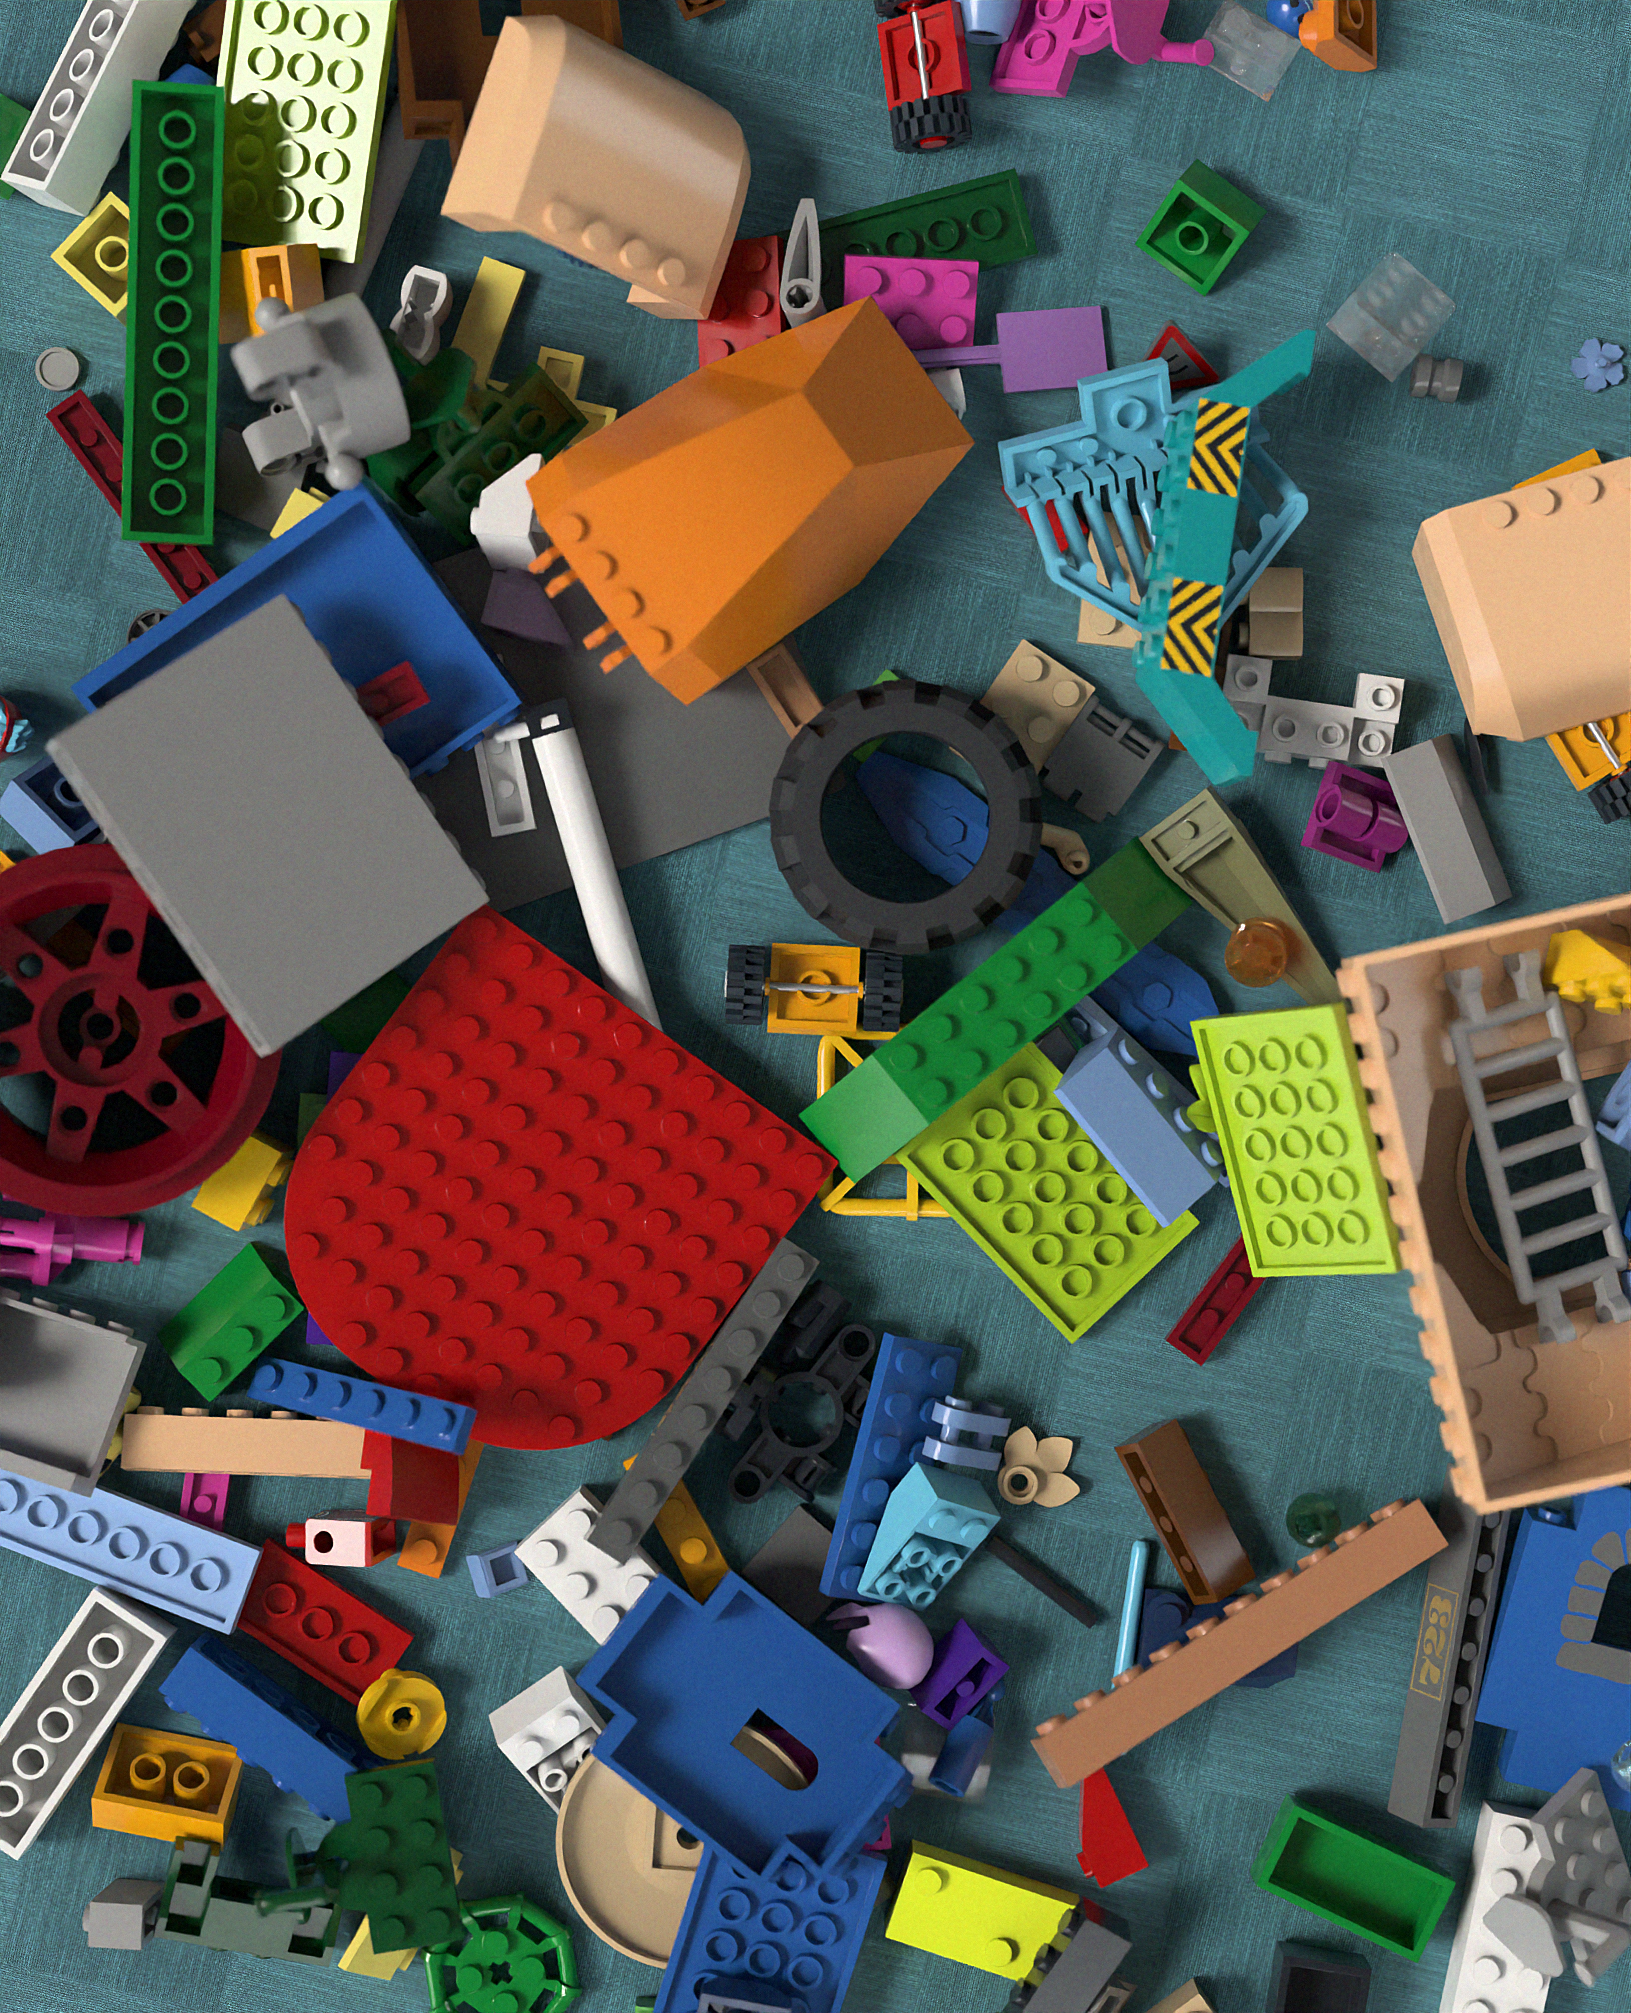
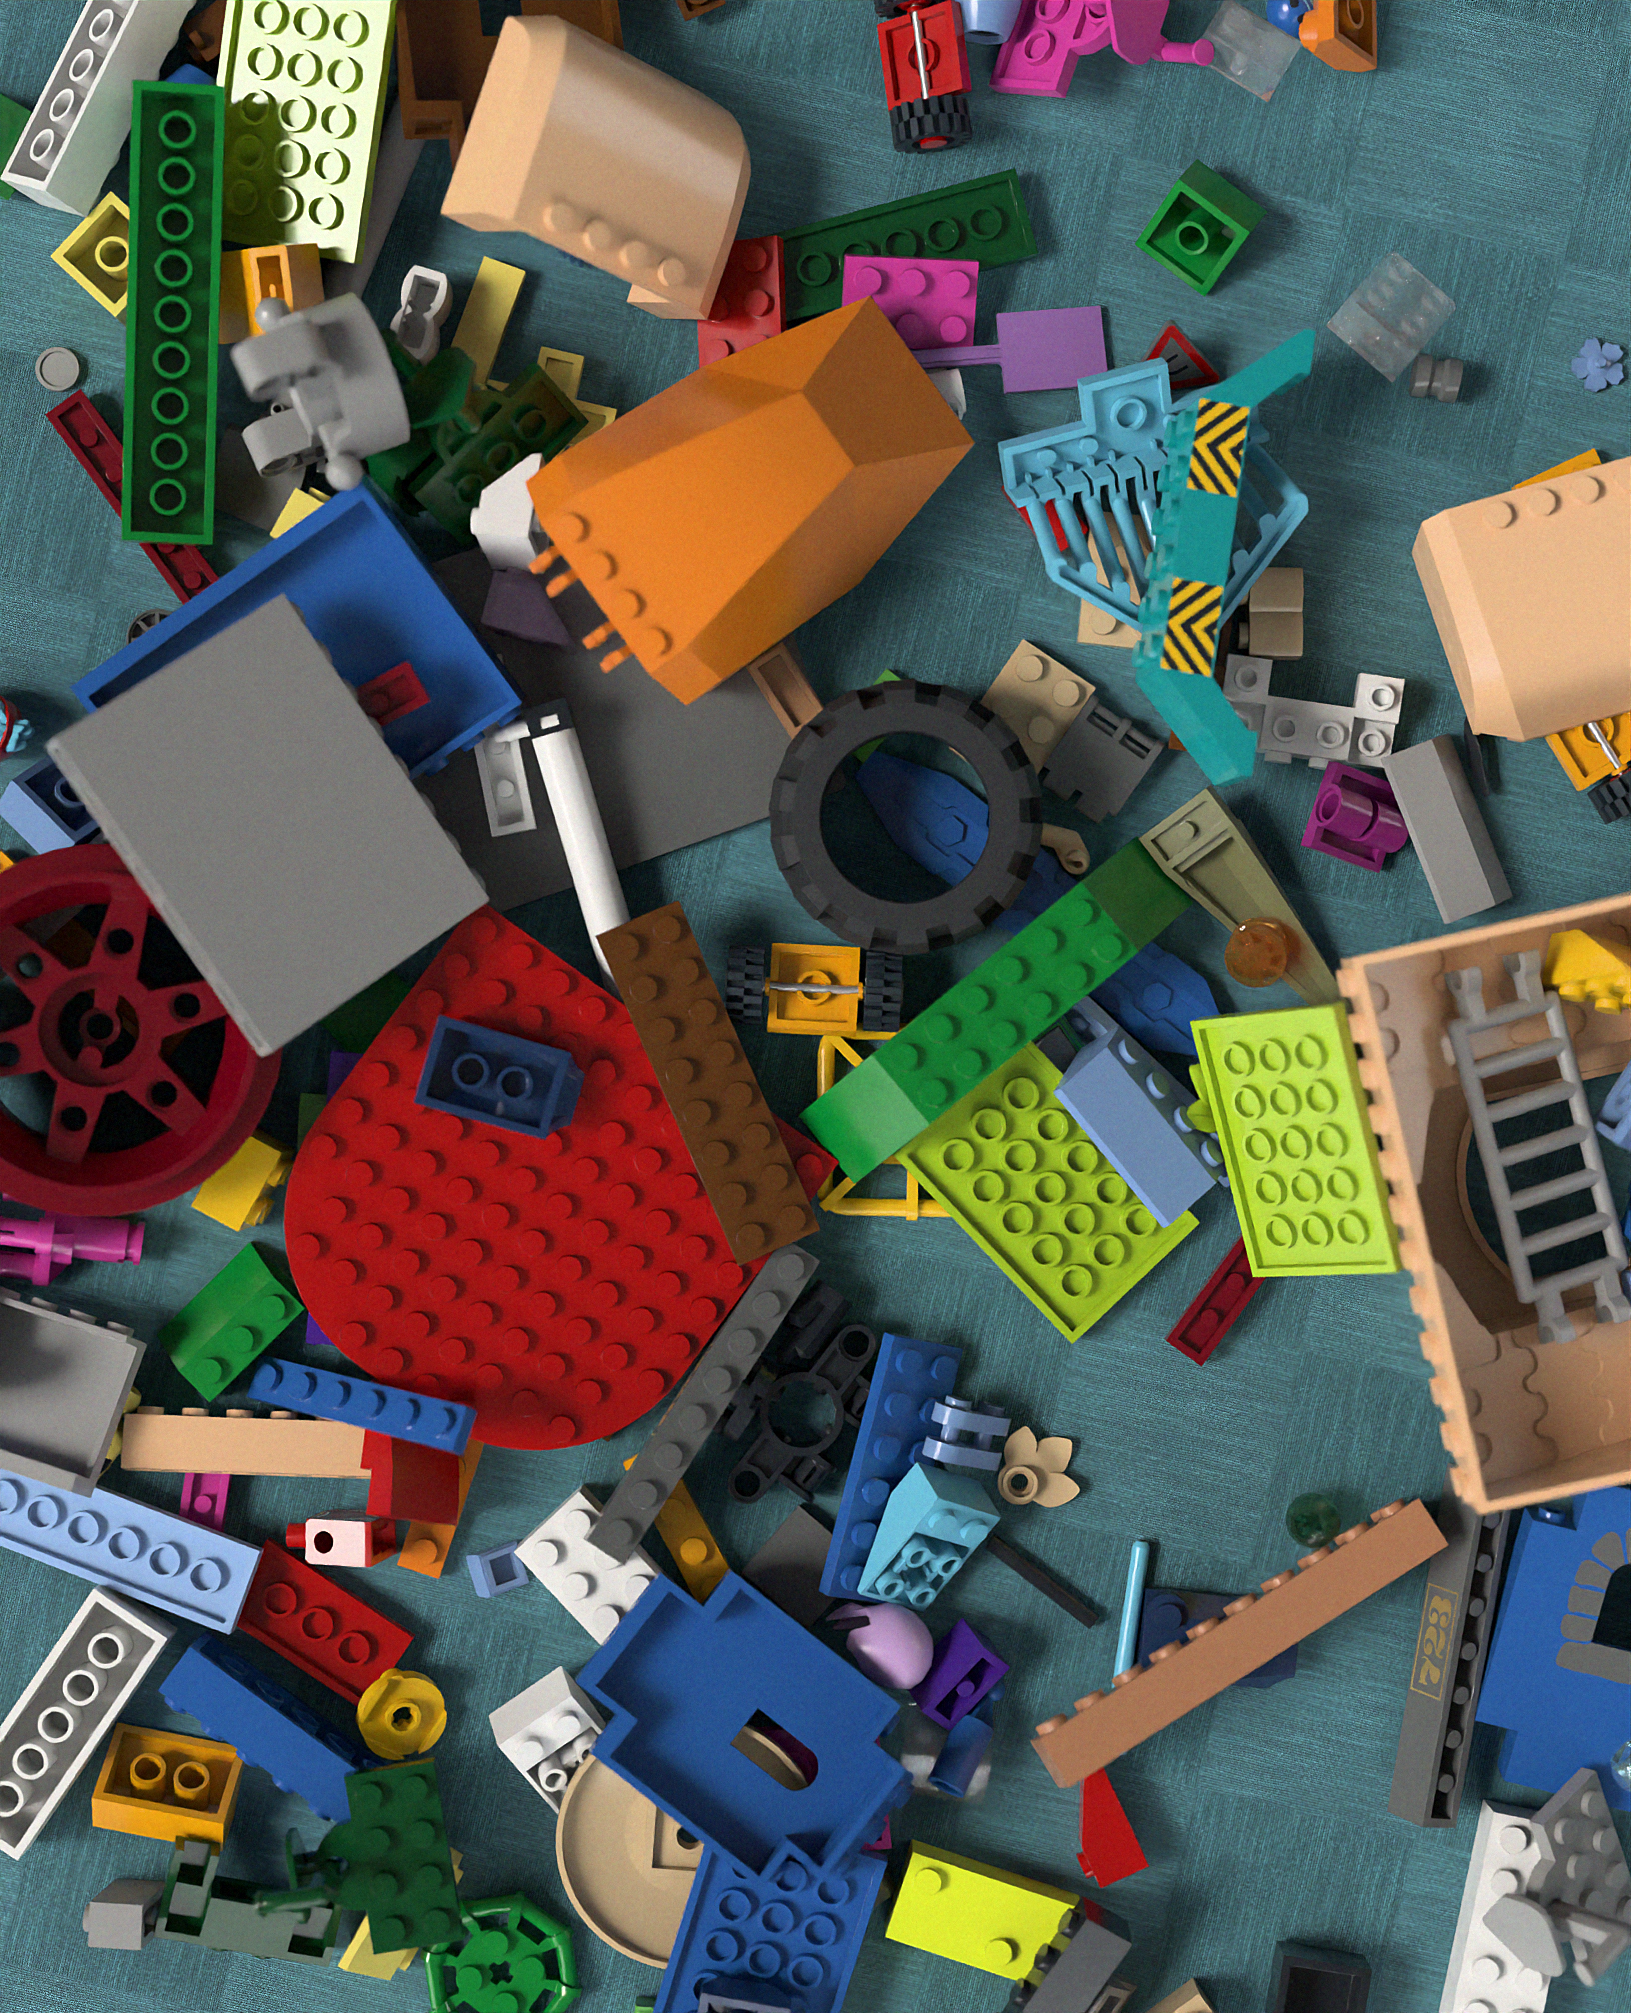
light grey piece [780,198,827,328] -> none
reddish brown brick [1114,1418,1257,1605] -> none
green piece [1249,1793,1456,1963] -> none
none -> dark blue slope [413,1014,585,1140]
none -> reddish brown plate [595,900,821,1266]

